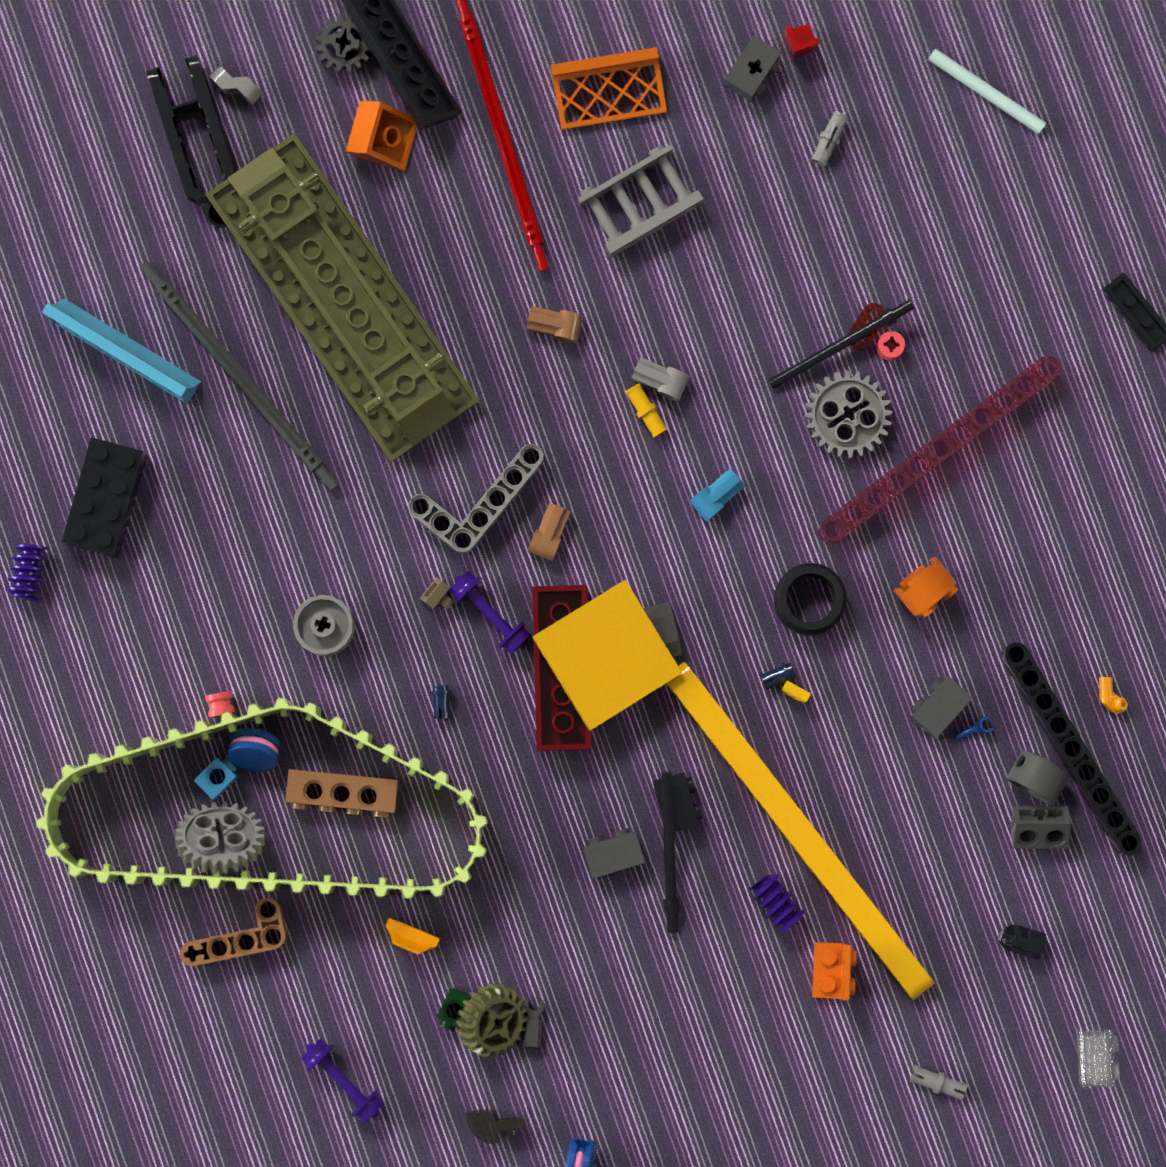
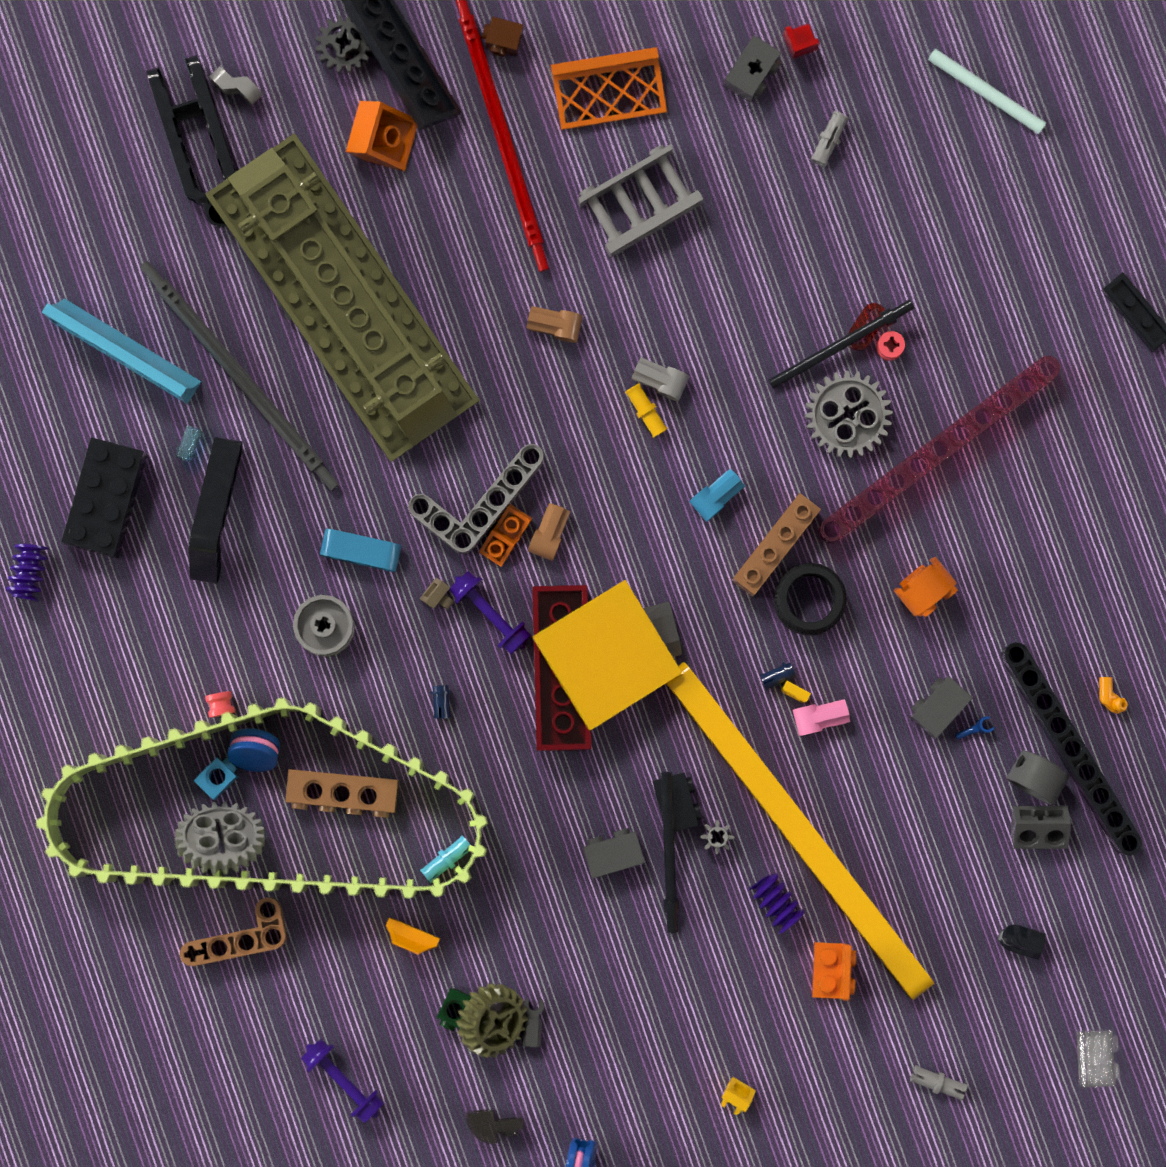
none -> clear light blue pin [175,426,203,462]
none -> black beam [188,437,243,584]
none -> dark azure beam [319,528,402,572]
none -> medium azure pin [420,836,470,883]
none -> orange slope [479,504,533,567]
none -> reddish brown brick [482,16,524,56]
none -> light grey gear [700,820,734,854]
none -> yellow tile [721,1077,756,1115]
none -> medium nougat brick [732,493,821,597]
none -> bright pink piece [793,699,850,736]

